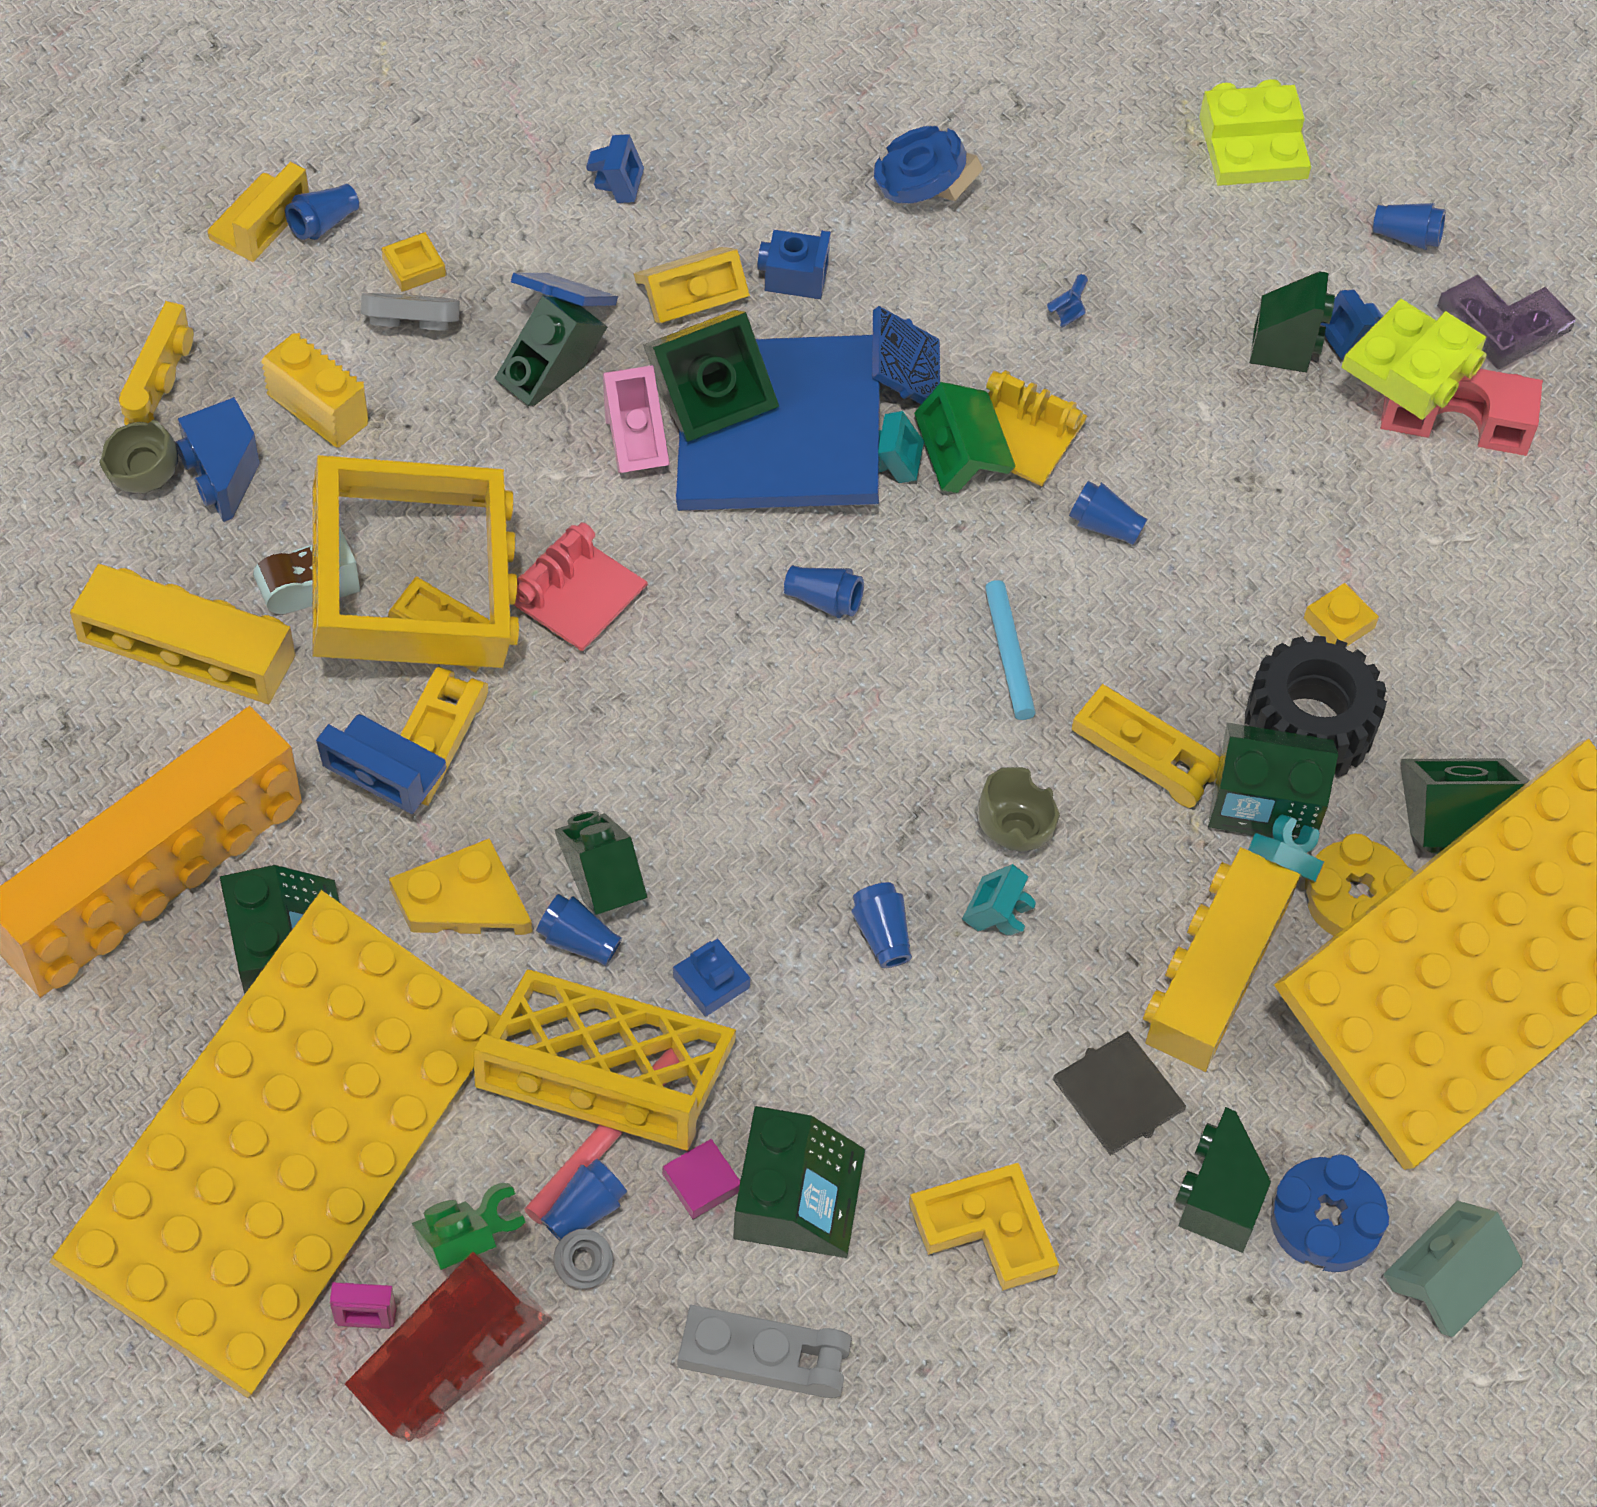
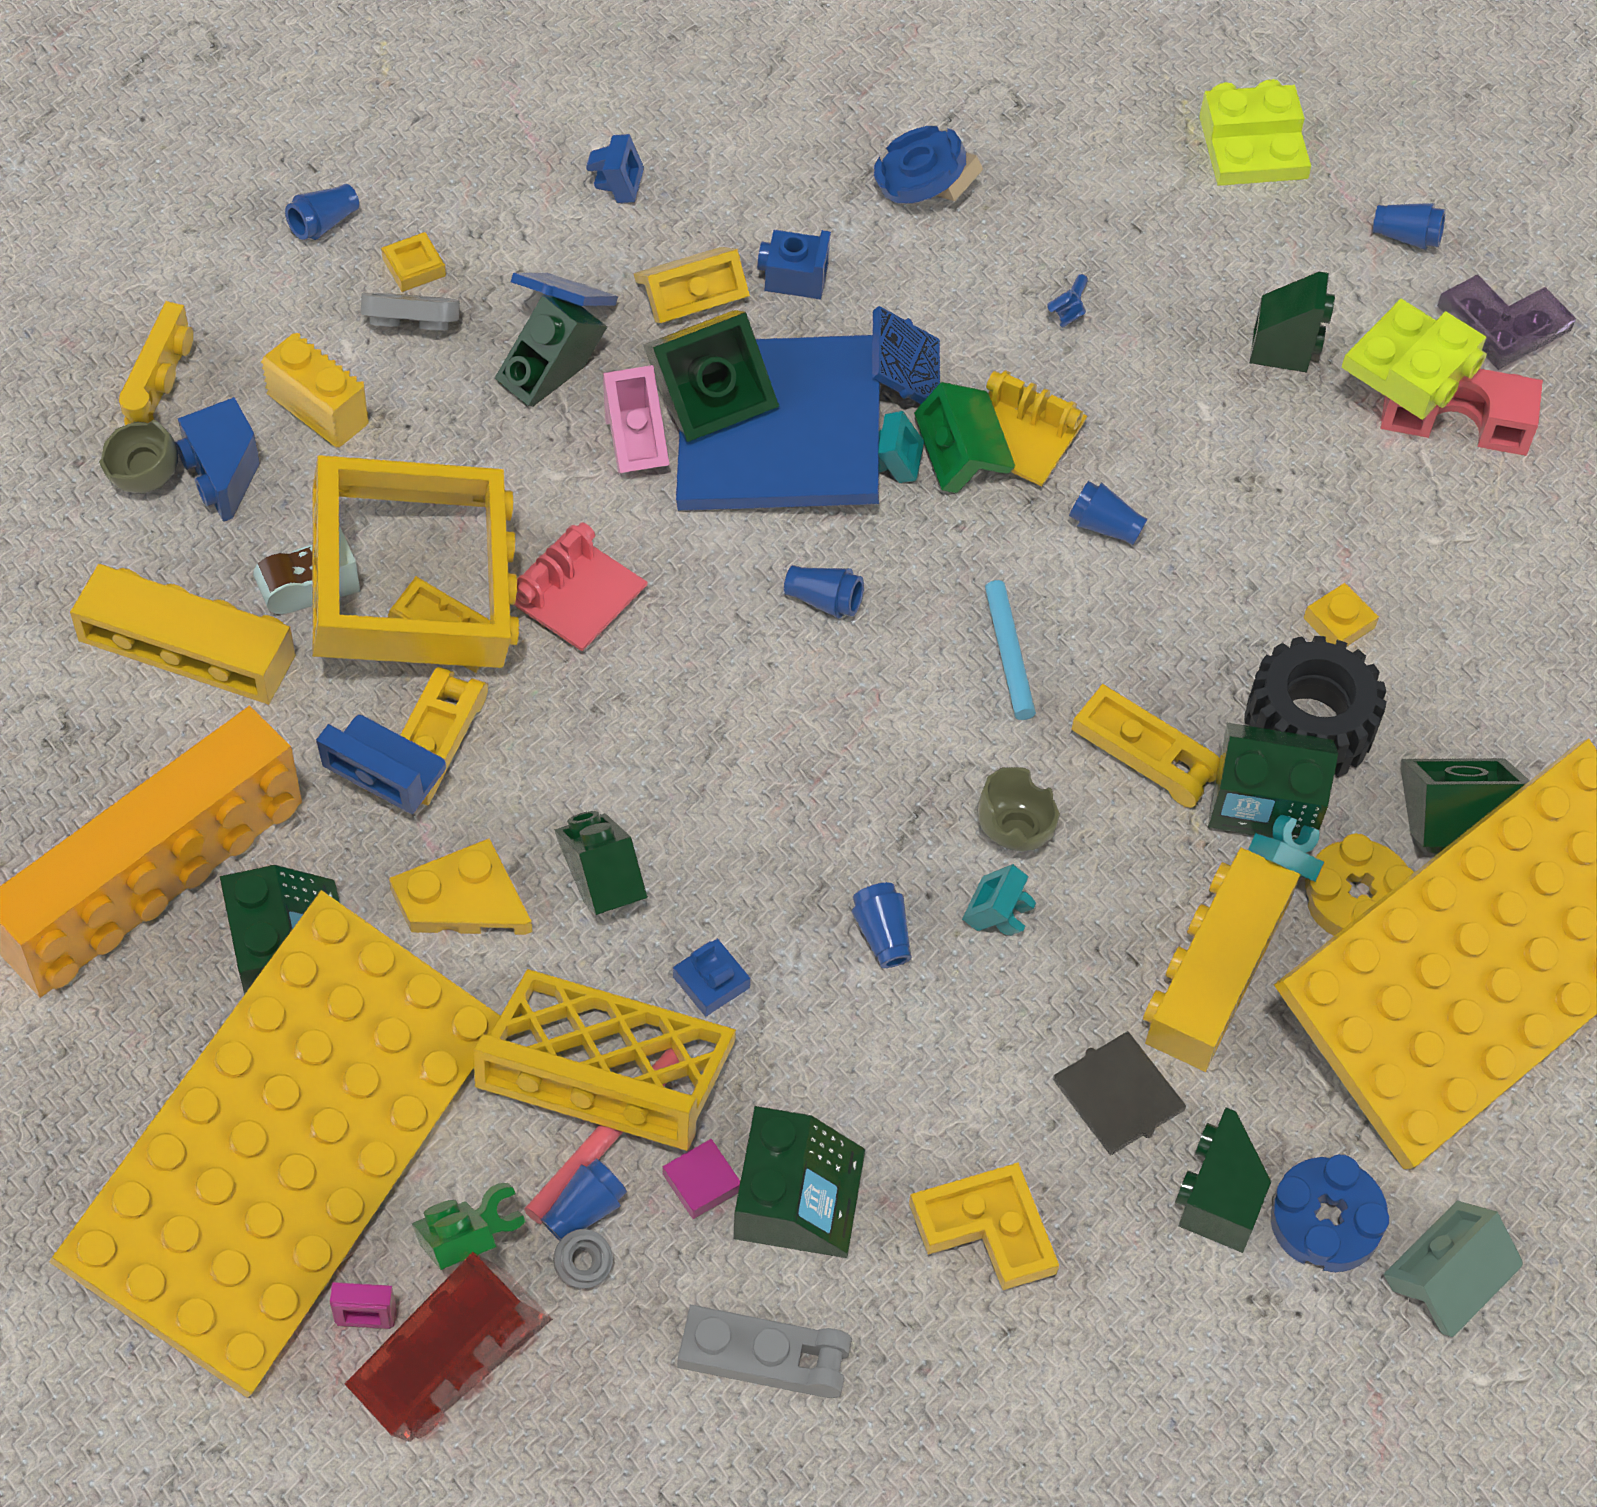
yellow panel [207,161,309,262] -> none
blue cone [536,894,622,966] -> none
blue tile [1321,290,1383,360] -> none

